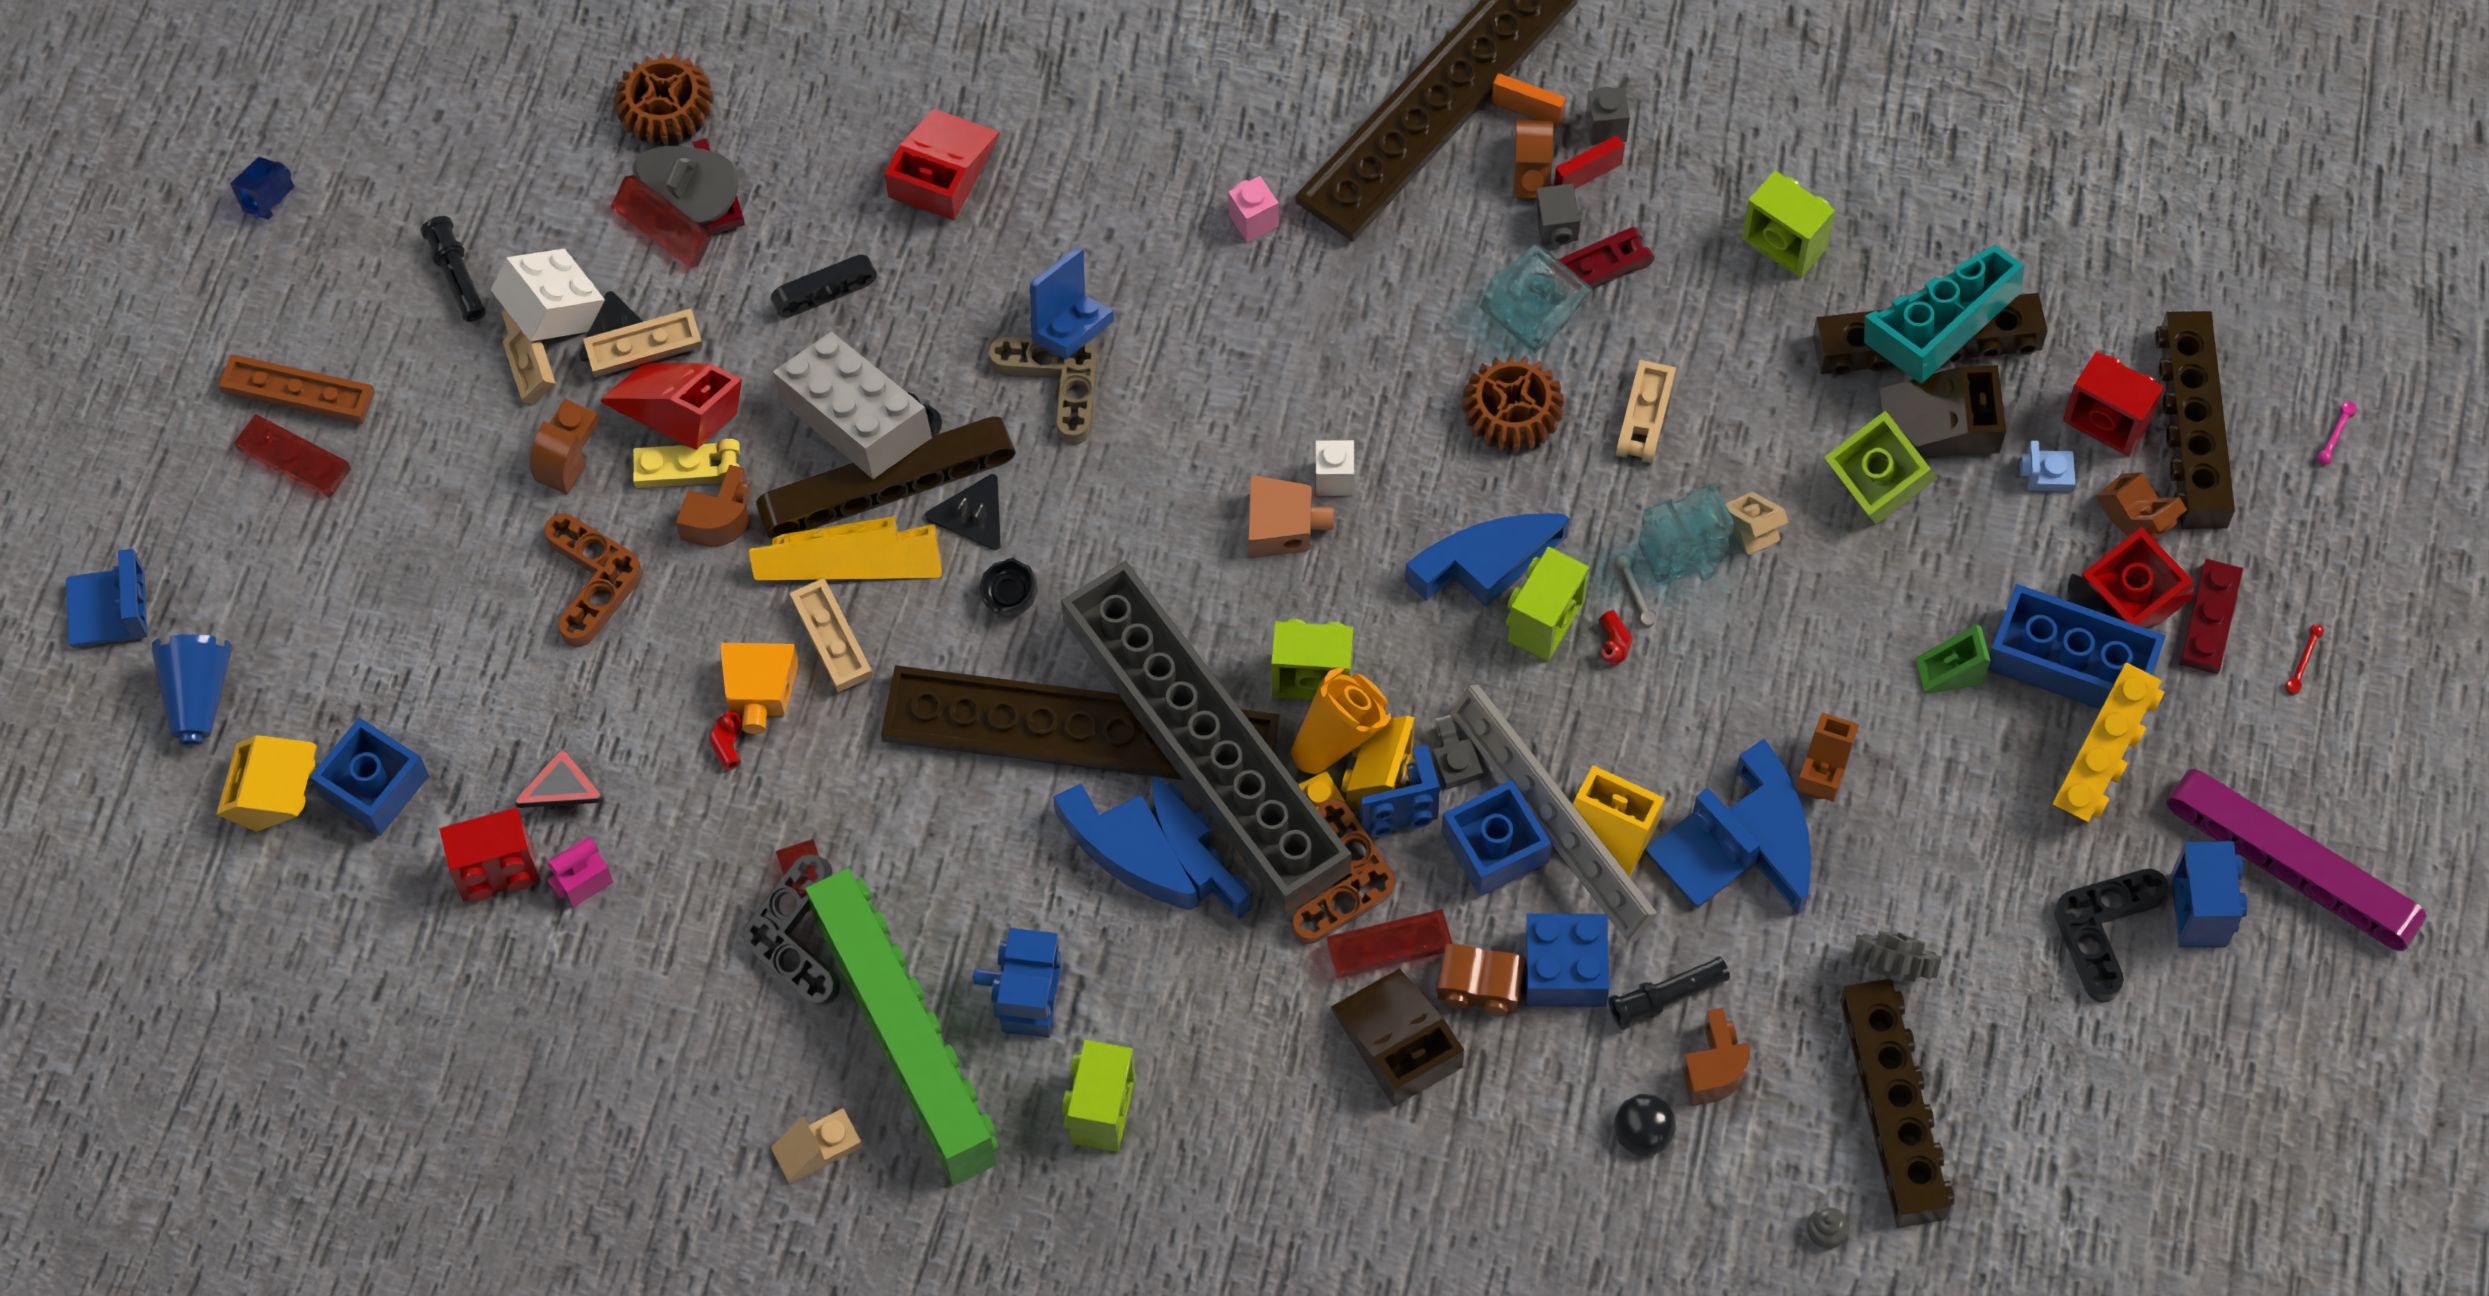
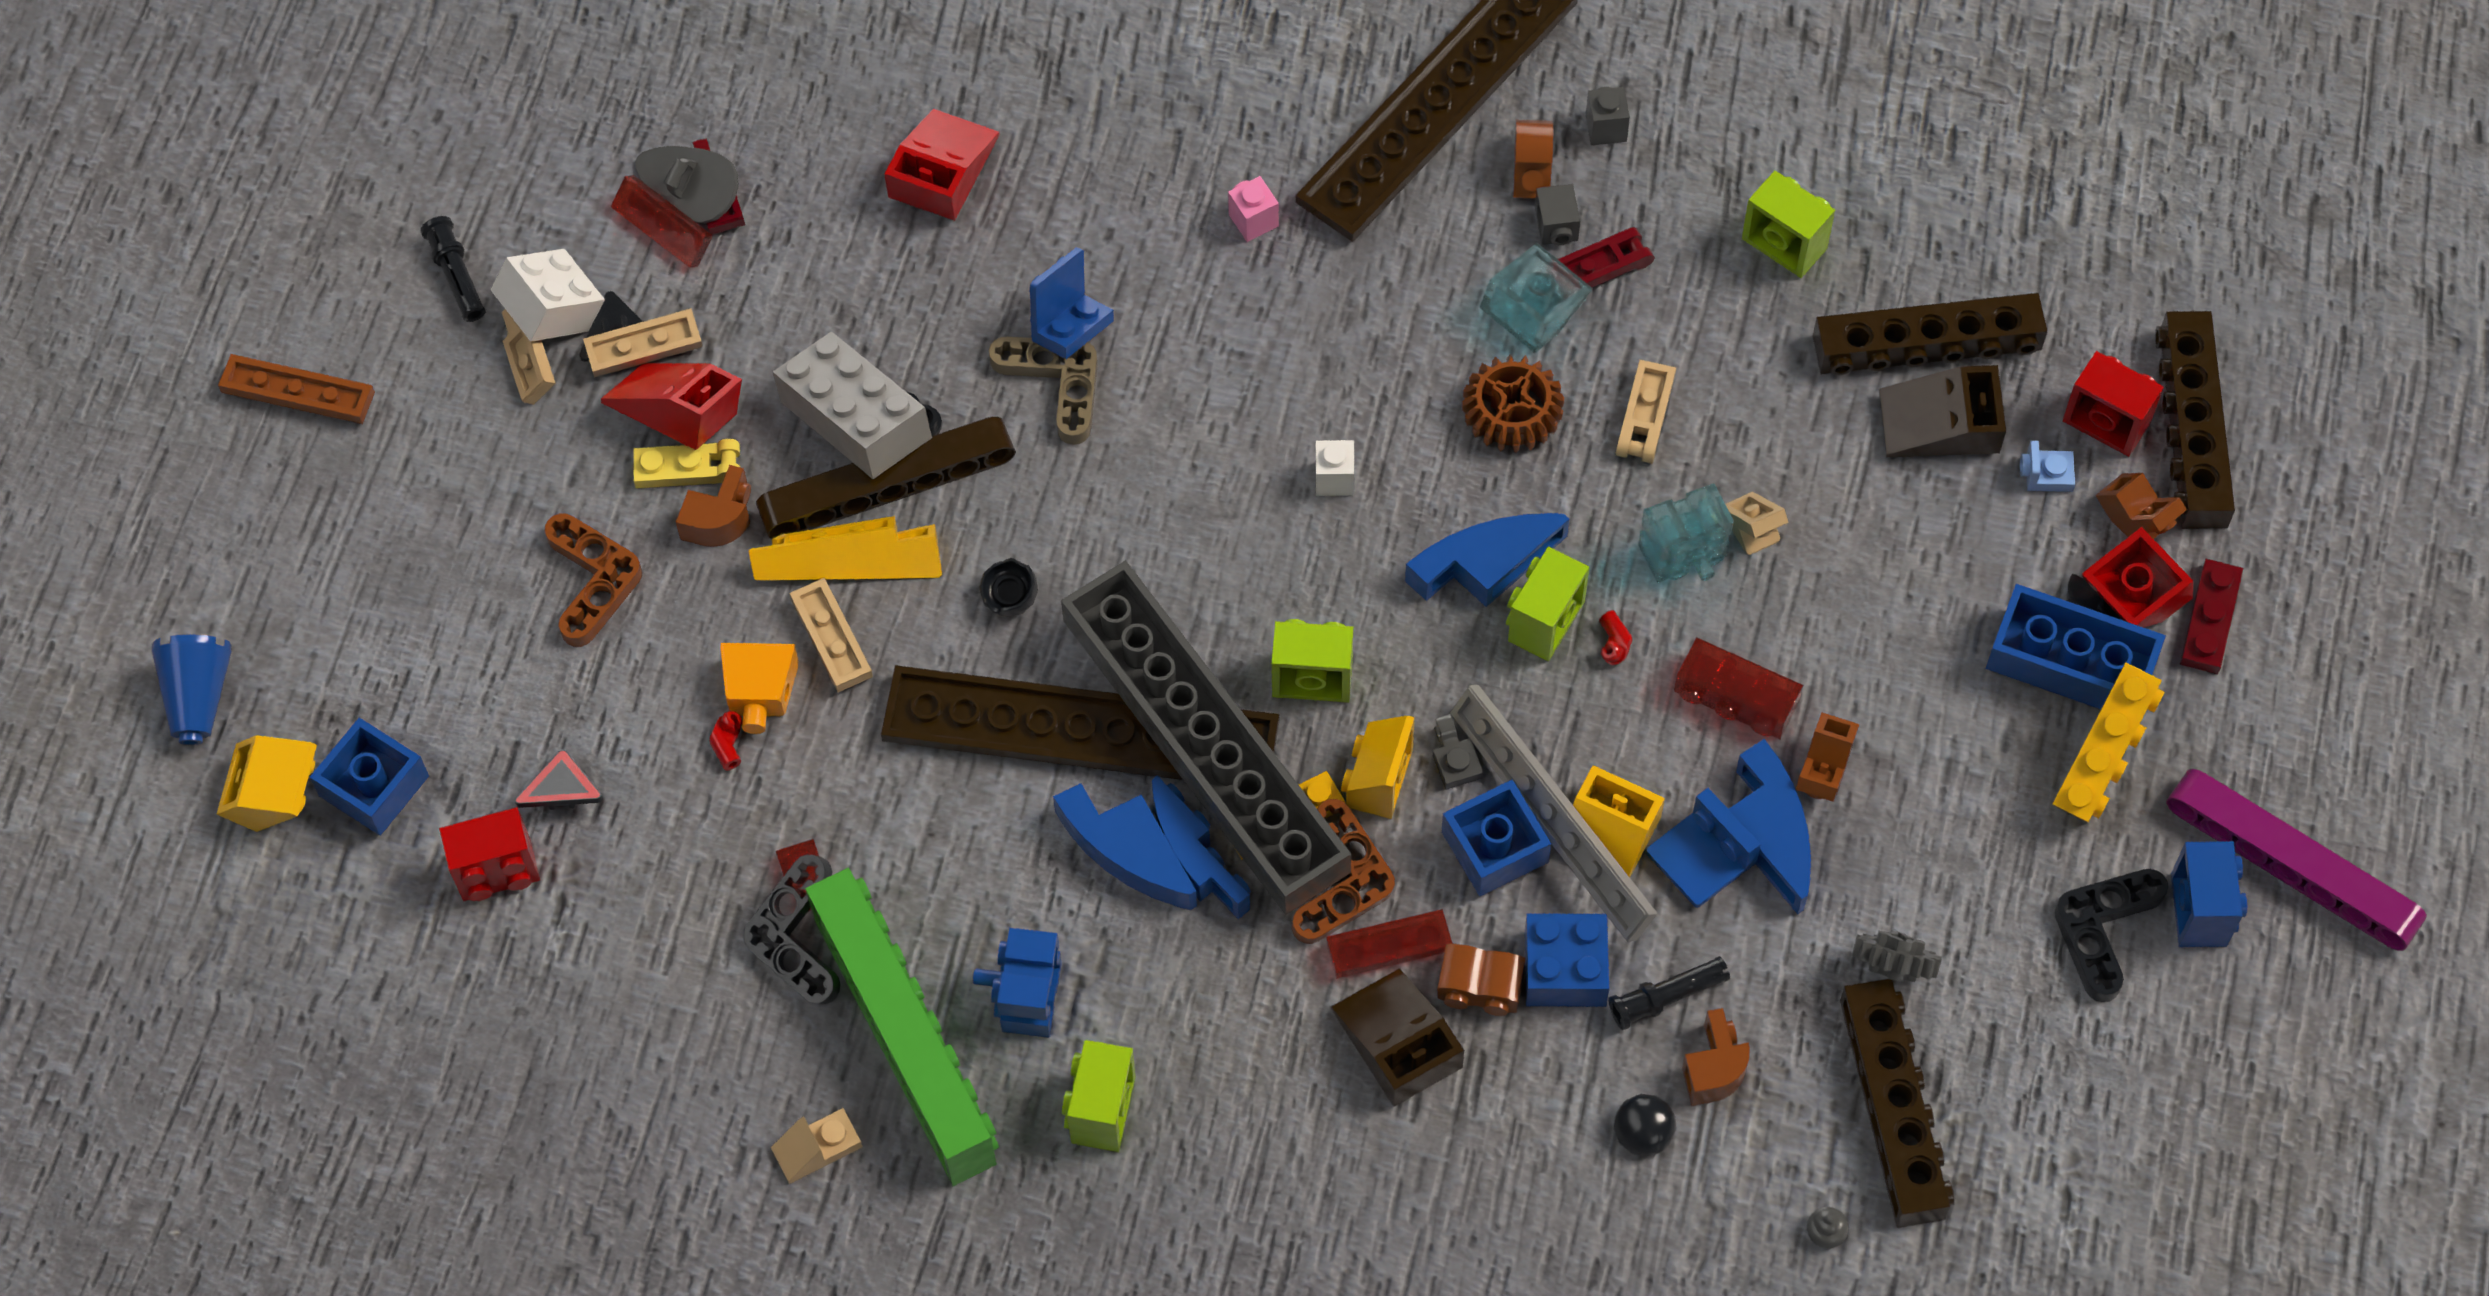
blue bracket [66,549,148,648] -> none
clear blue brick [230,157,295,220] -> none
clear red plate [234,414,351,498] -> none
dark orange brick [530,398,600,494] -> none
dark pink brick [546,837,613,908] -> none
dark orange gear [614,52,713,146] -> none
black beam [770,255,877,318] -> none
black piece [925,474,1001,550] -> none
nougat torso [1248,476,1334,558] -> none
light orange cone [1291,668,1391,774] -> none
blue bracket [1360,745,1440,837] -> none
orange tile [1492,74,1566,127] -> none
red tile [1554,135,1625,189] -> none
light grey hinge [1616,555,1656,628] -> none
lime brick [1824,410,1938,525] -> none
teal wedge [1864,245,2024,384] -> none
bright green slope [1915,625,1990,693] -> none
red hinge [2285,624,2324,695] -> none
dark pink hinge [2317,401,2357,465] -> none
none -> clear red brick [1674,637,1803,739]

